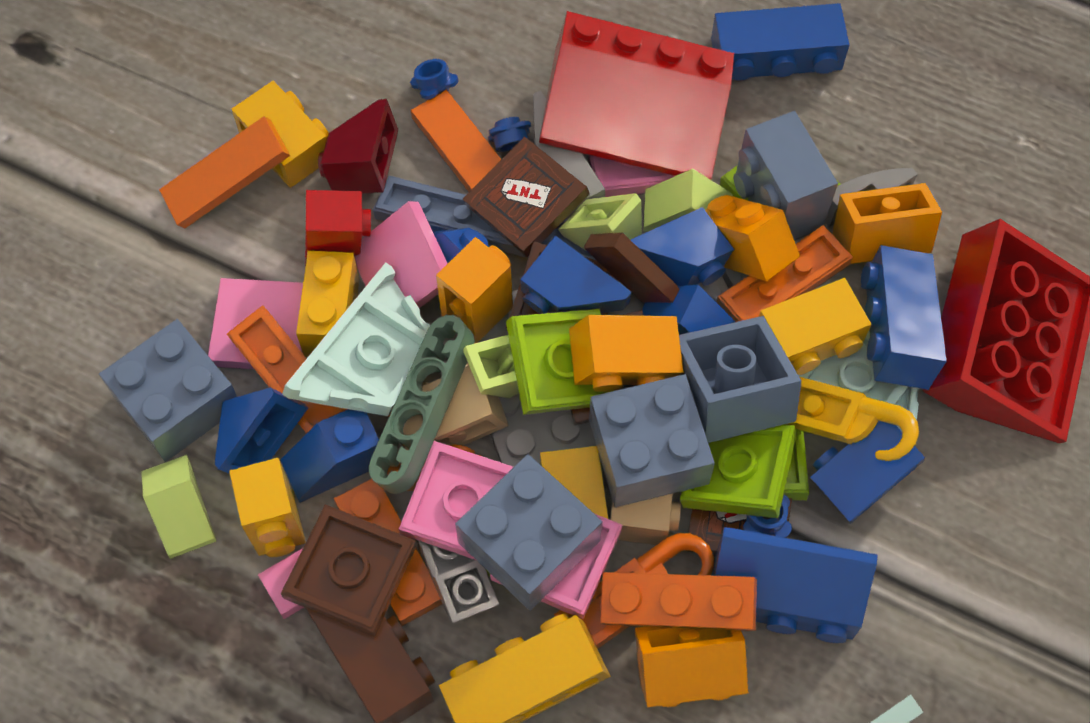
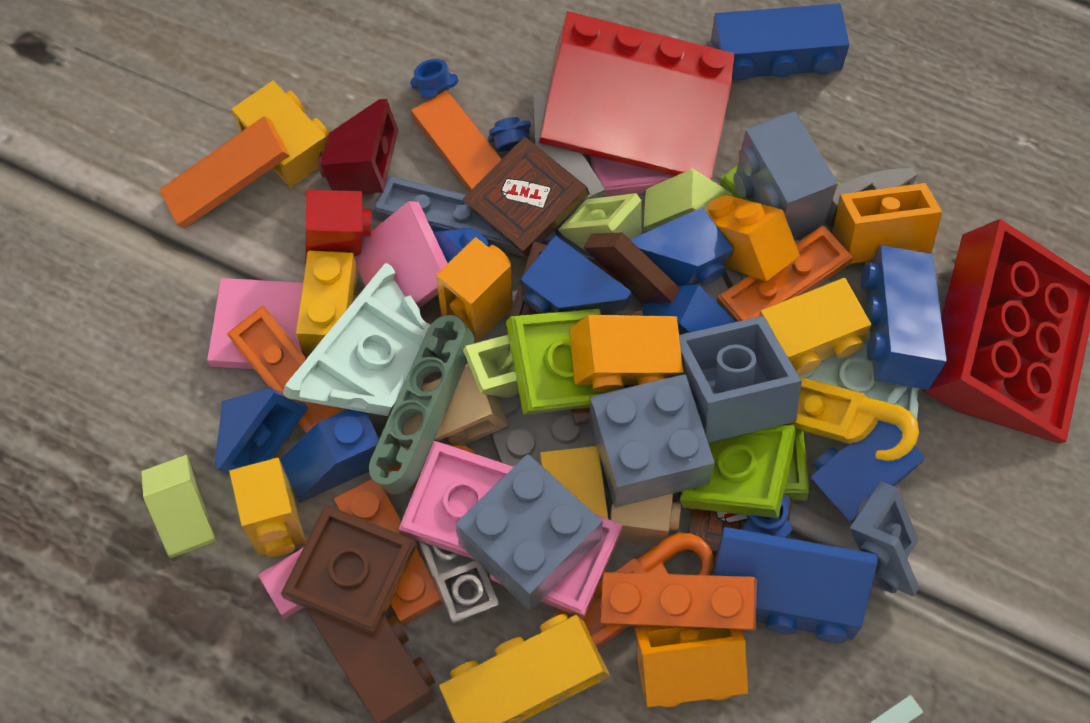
sand blue brick [99,319,237,462] -> none
none -> sand blue bracket [850,481,919,596]

